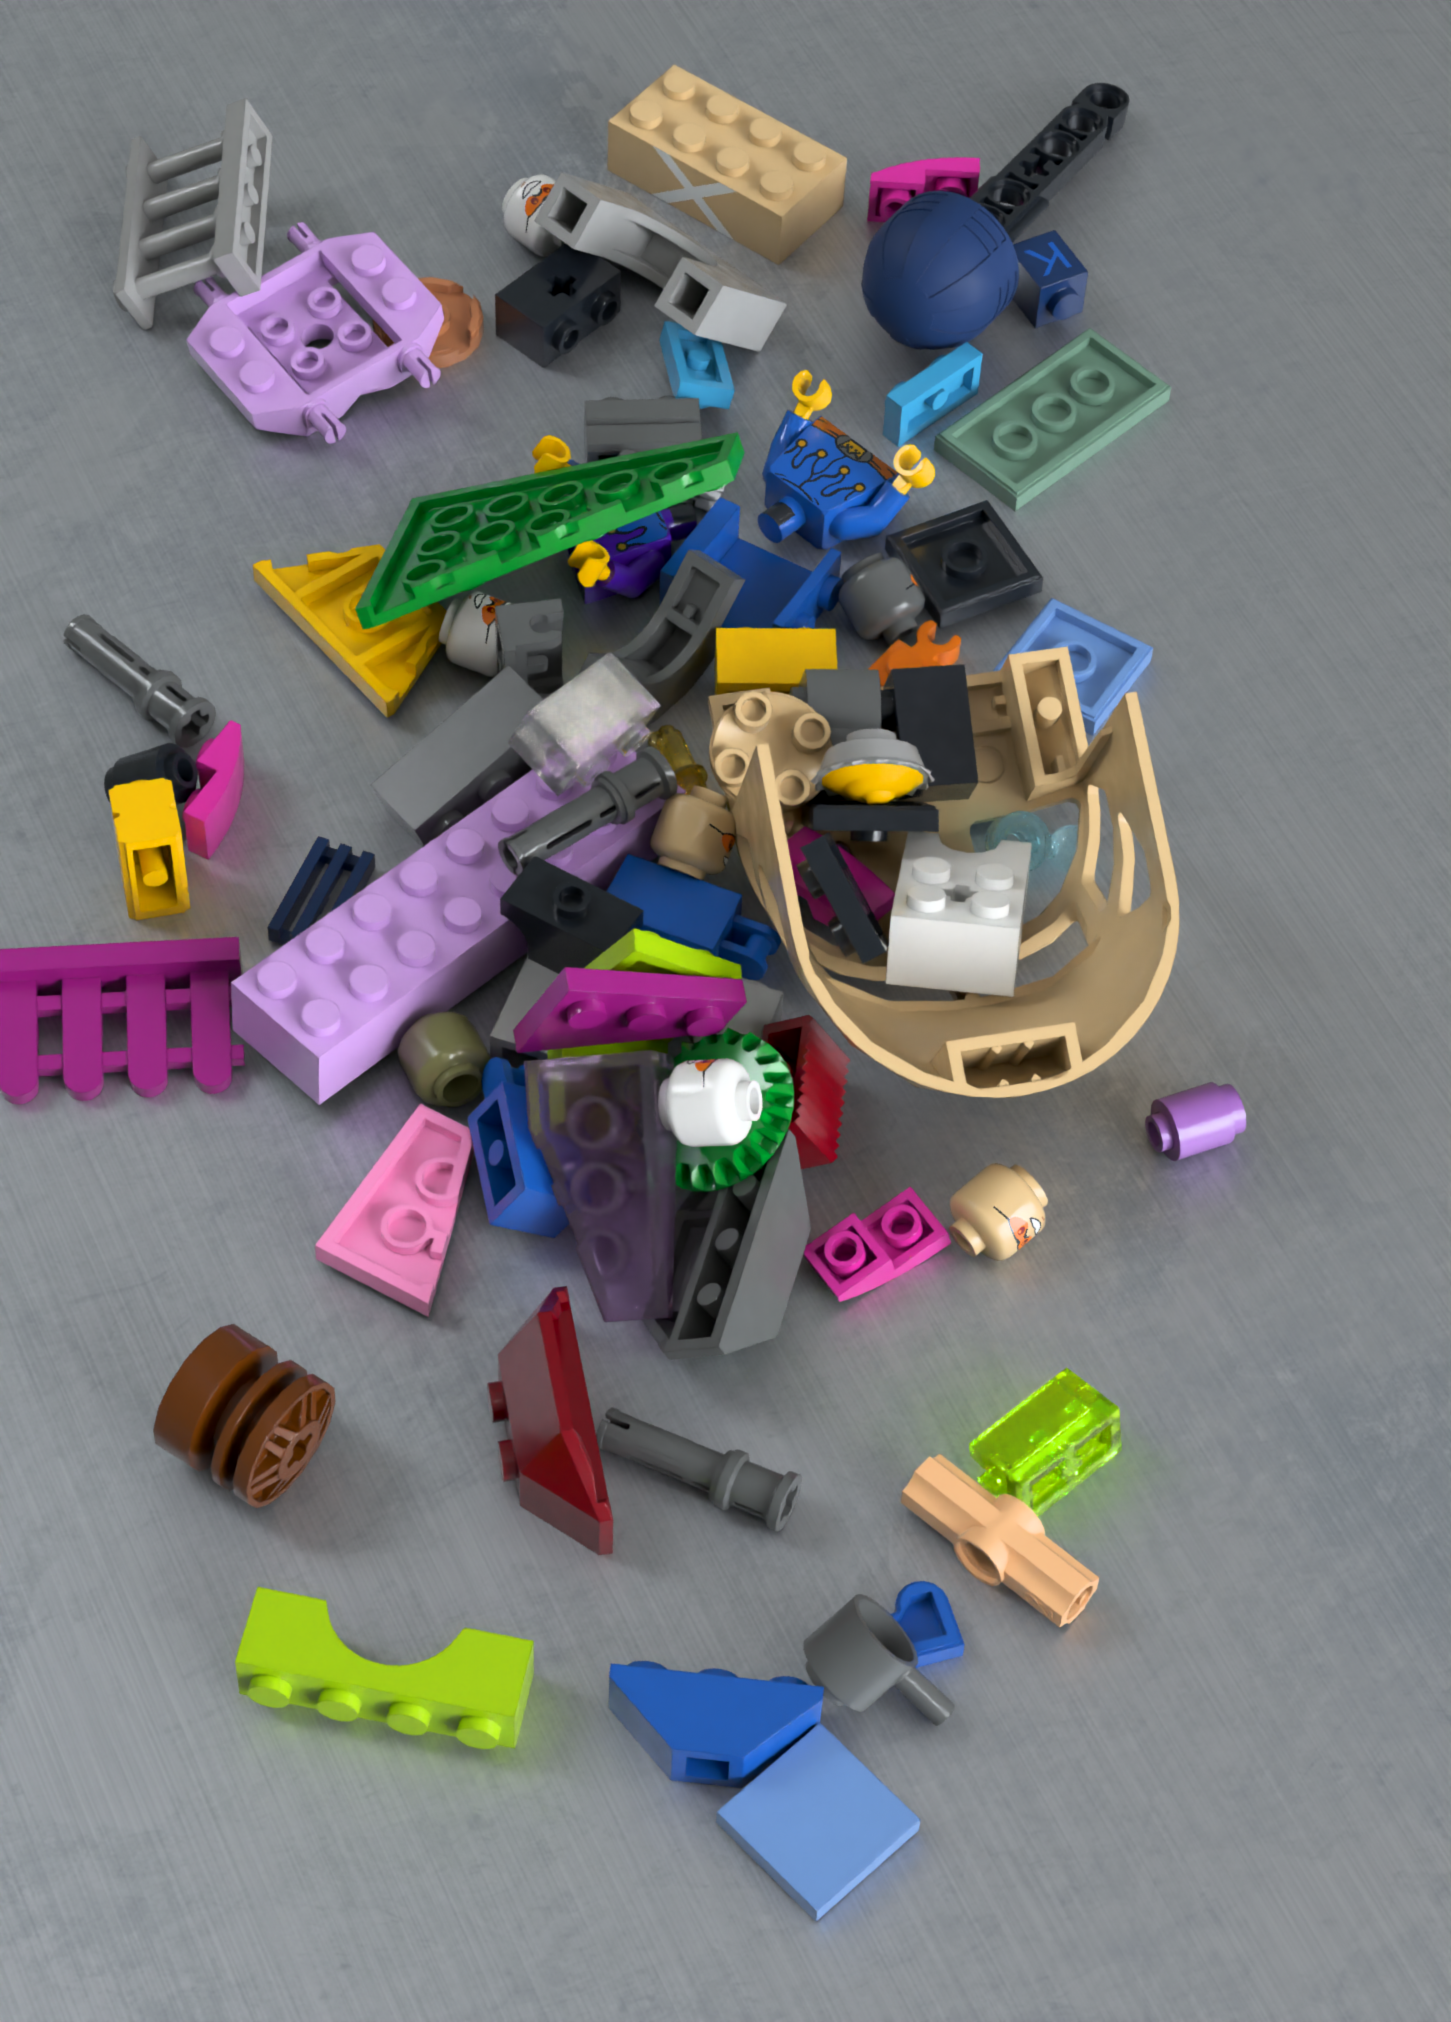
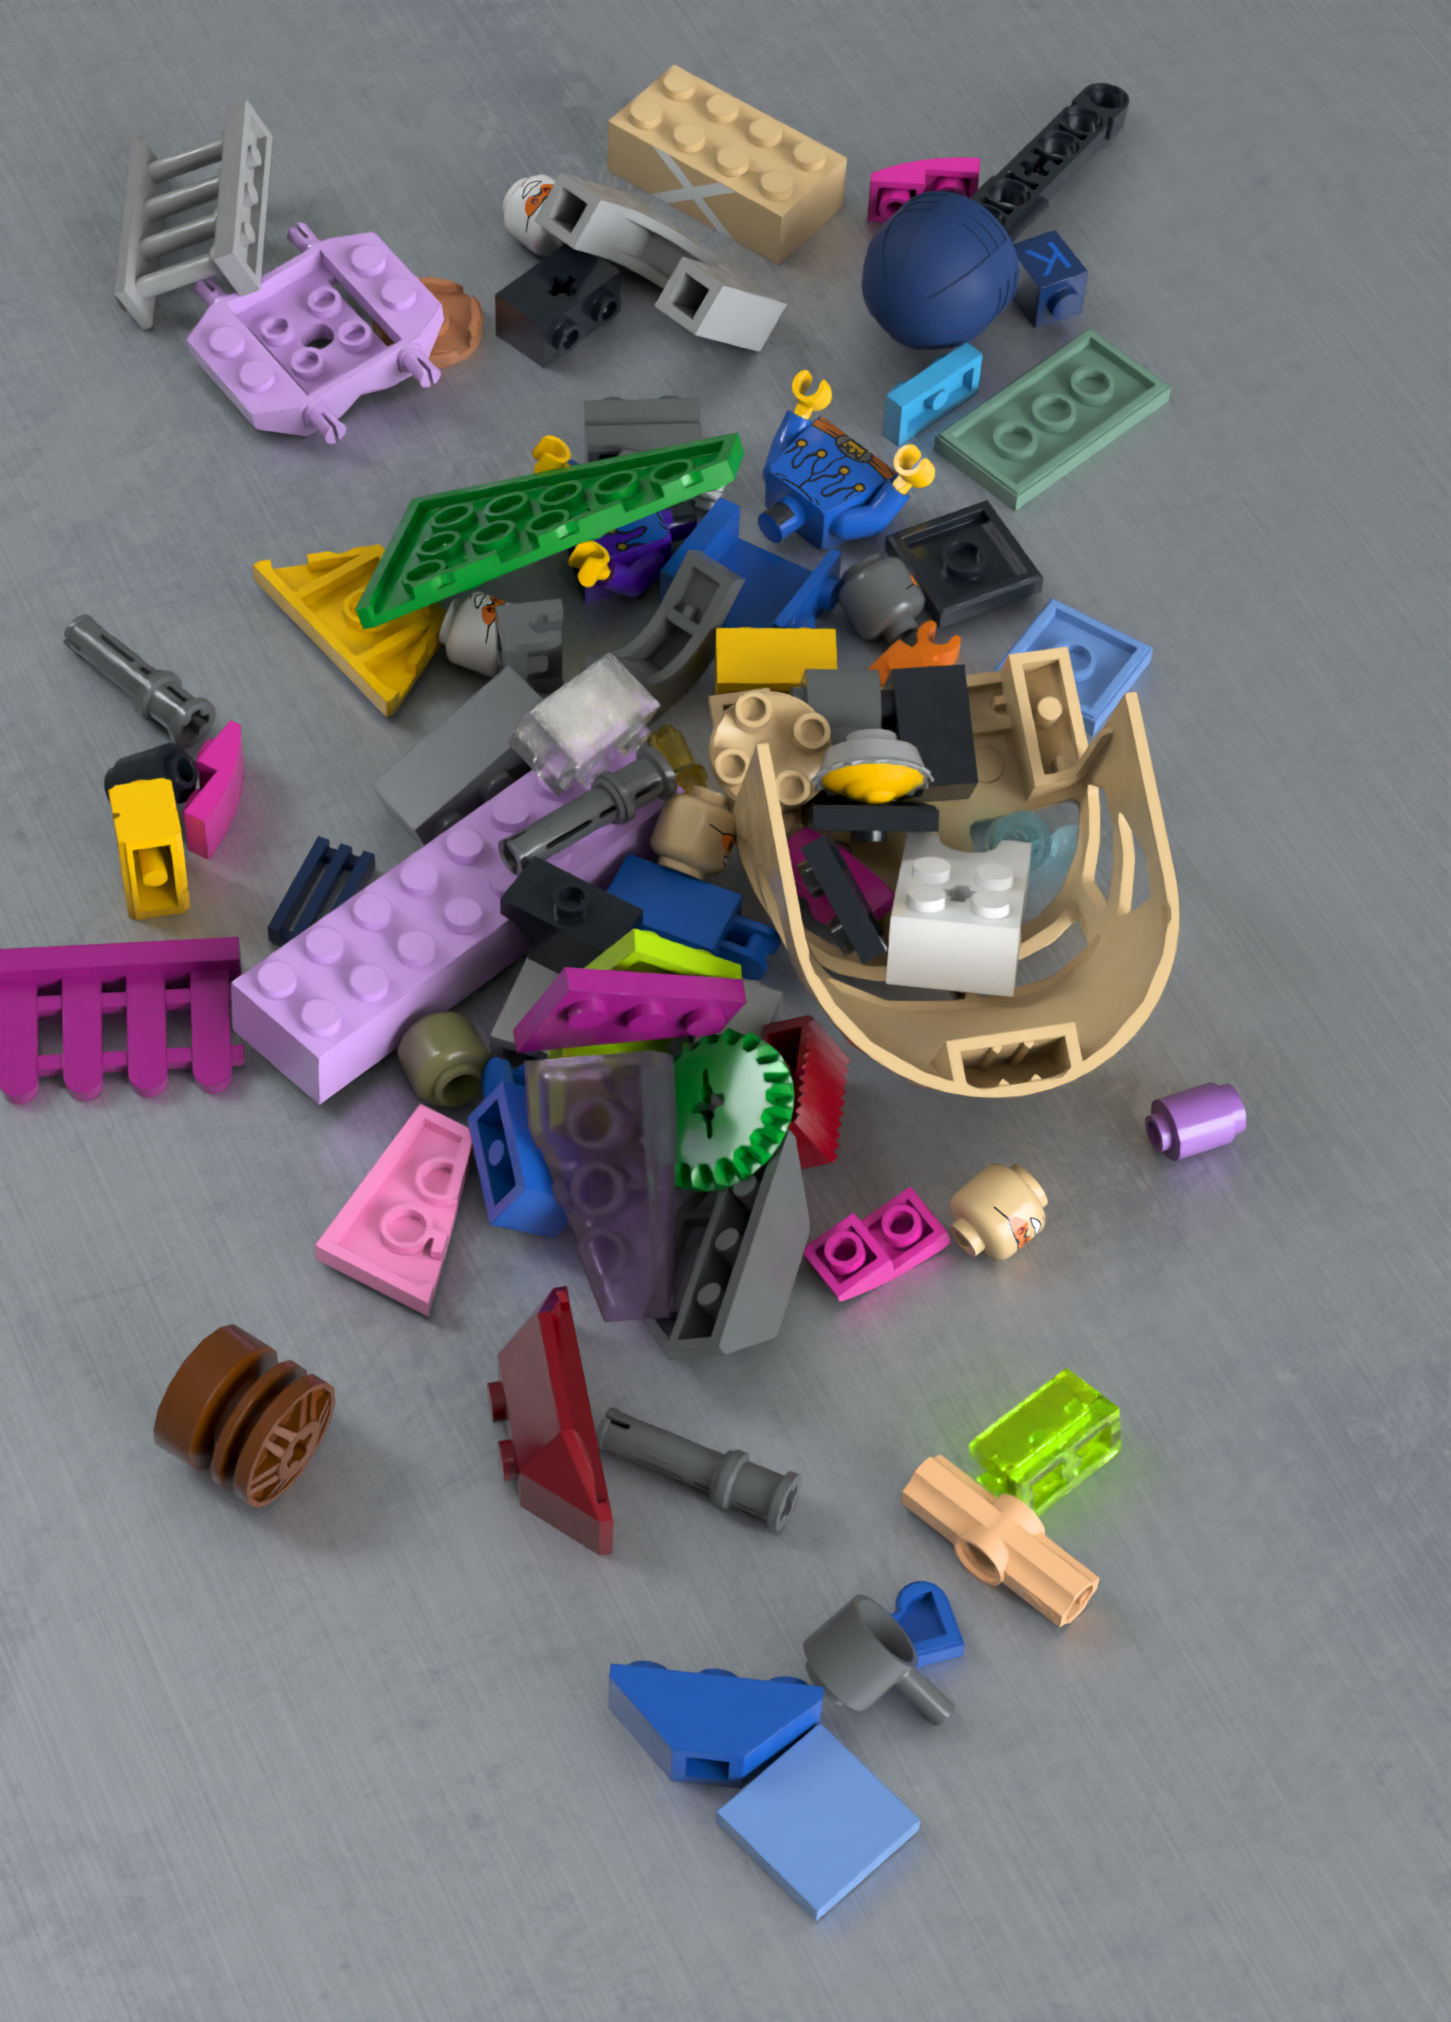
lime arch [235,1587,534,1749] -> none
white head [658,1059,762,1147] -> none
dark azure plate [659,321,735,409] -> none

